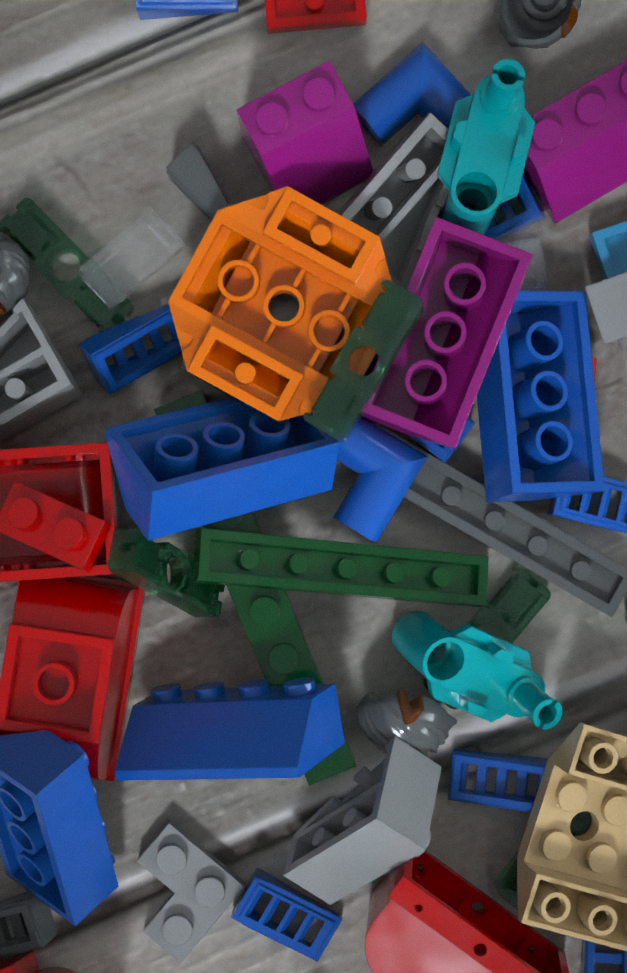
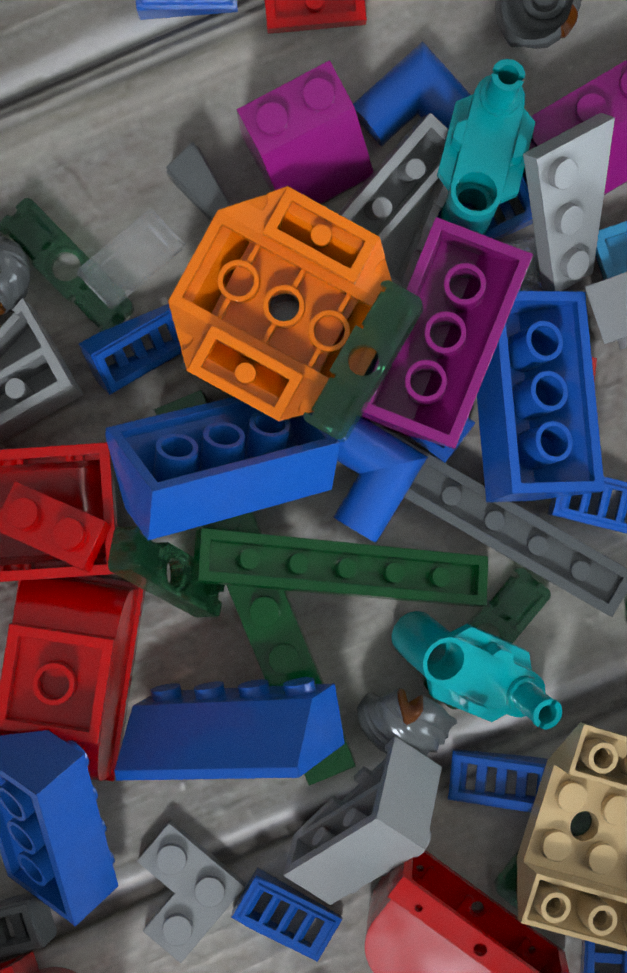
none -> light grey wing [523,113,615,291]

